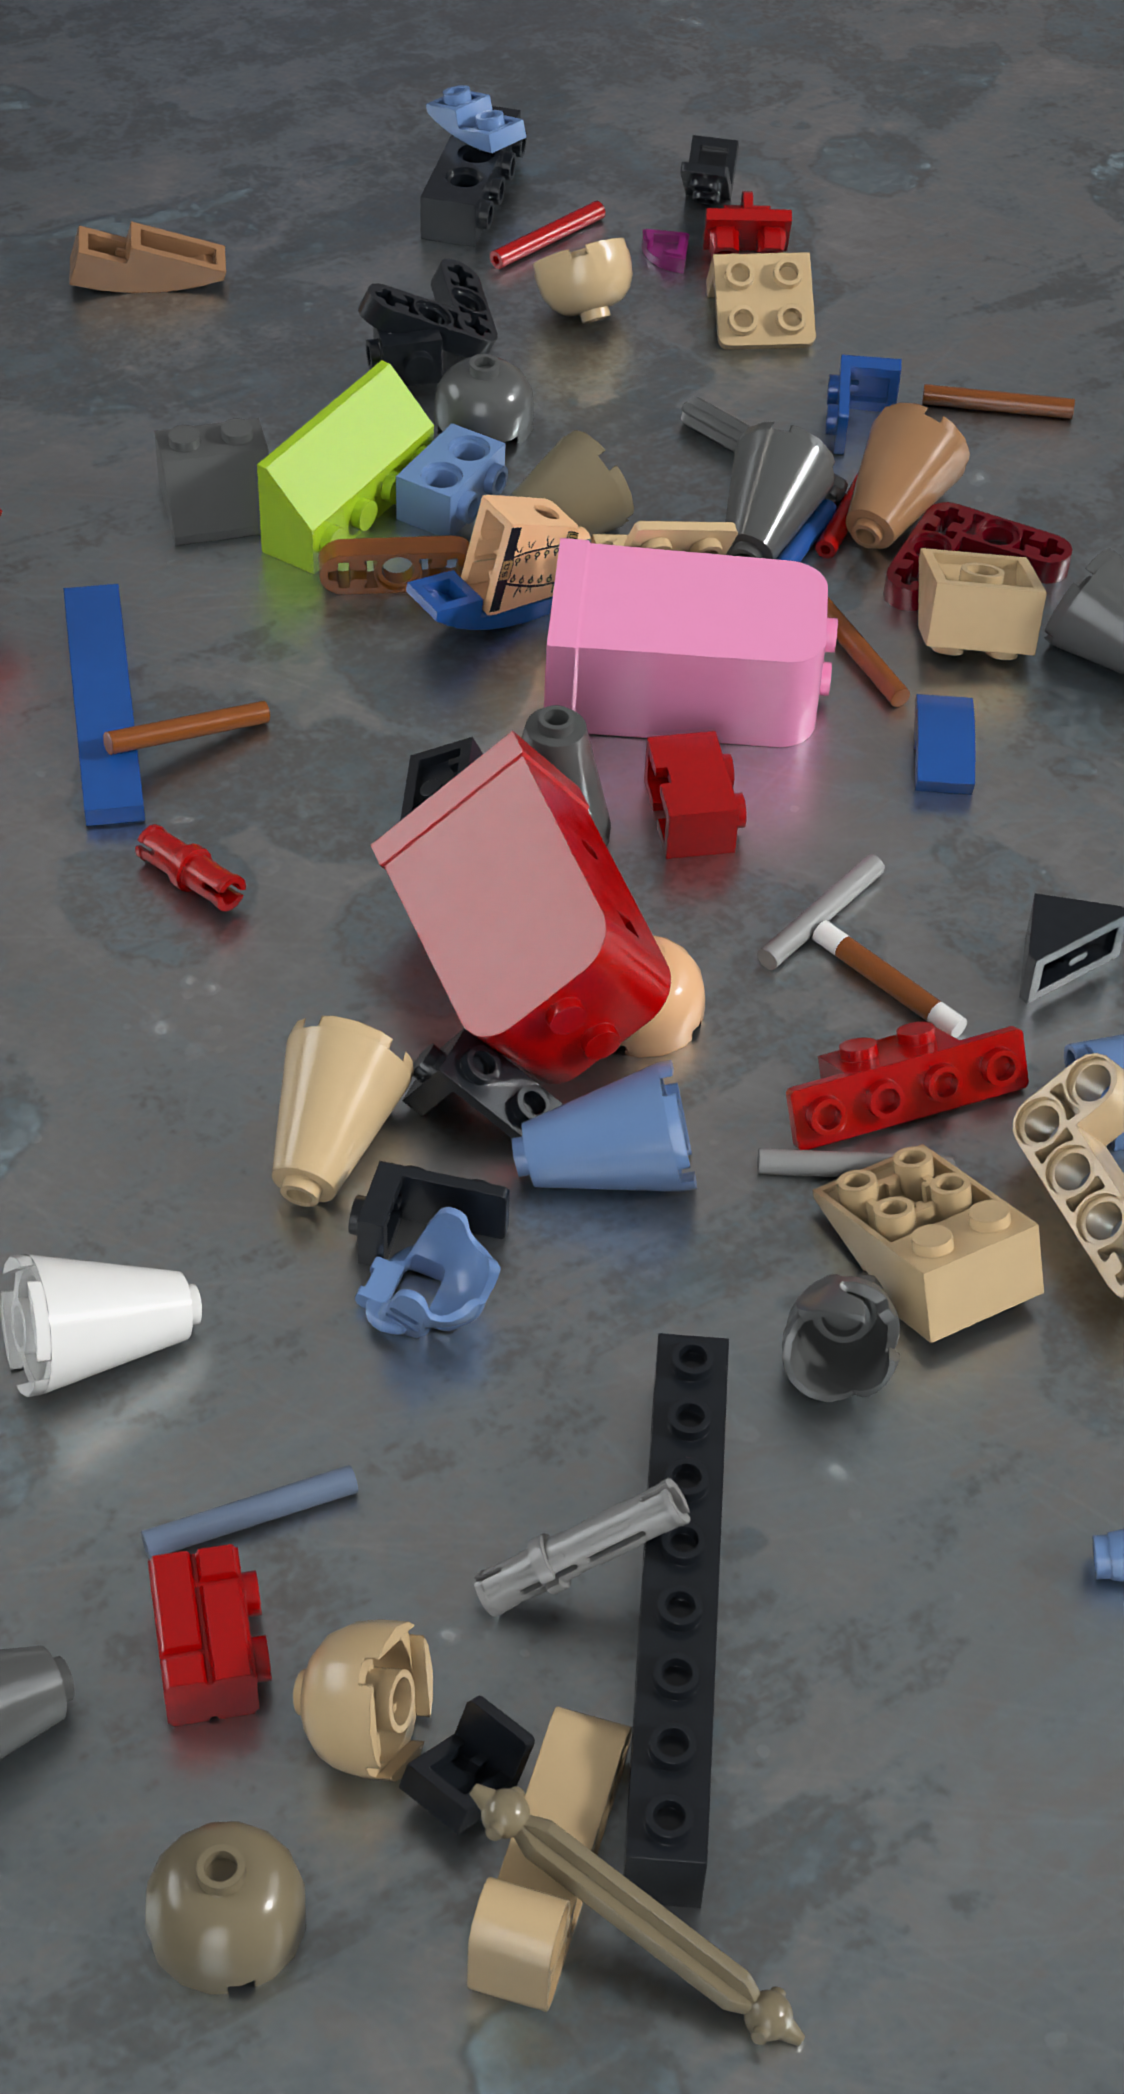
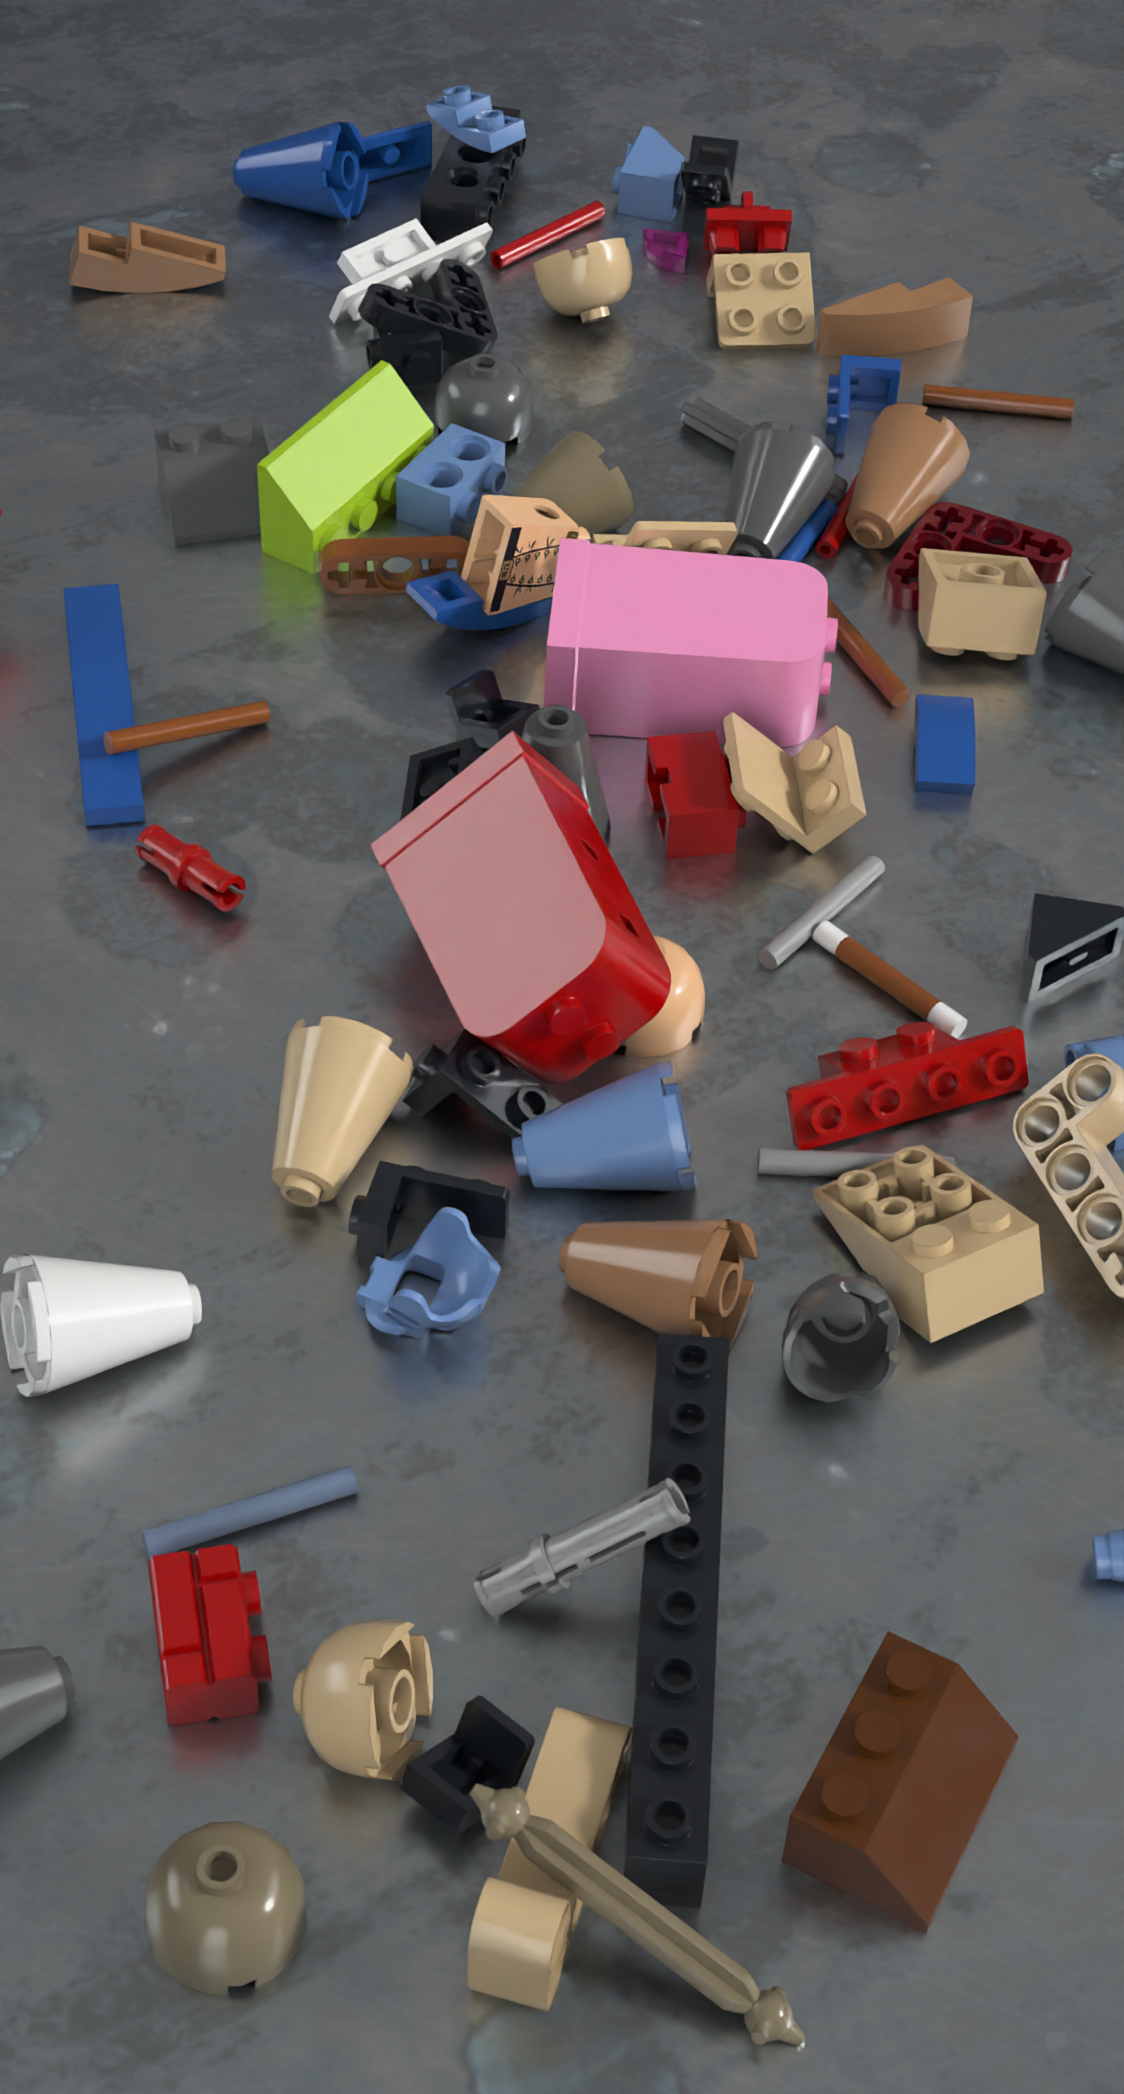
none -> blue cone [233,122,368,220]
none -> white bracket [329,219,493,325]
none -> blue slope [358,120,432,182]
none -> black bracket [445,669,540,749]
none -> medium nougat cone [559,1219,757,1349]
none -> medium blue slope [612,126,686,223]
none -> tan bracket [723,712,867,854]
none -> reddish brown slope [782,1631,1019,1933]
none -> medium nougat slope [816,277,973,357]

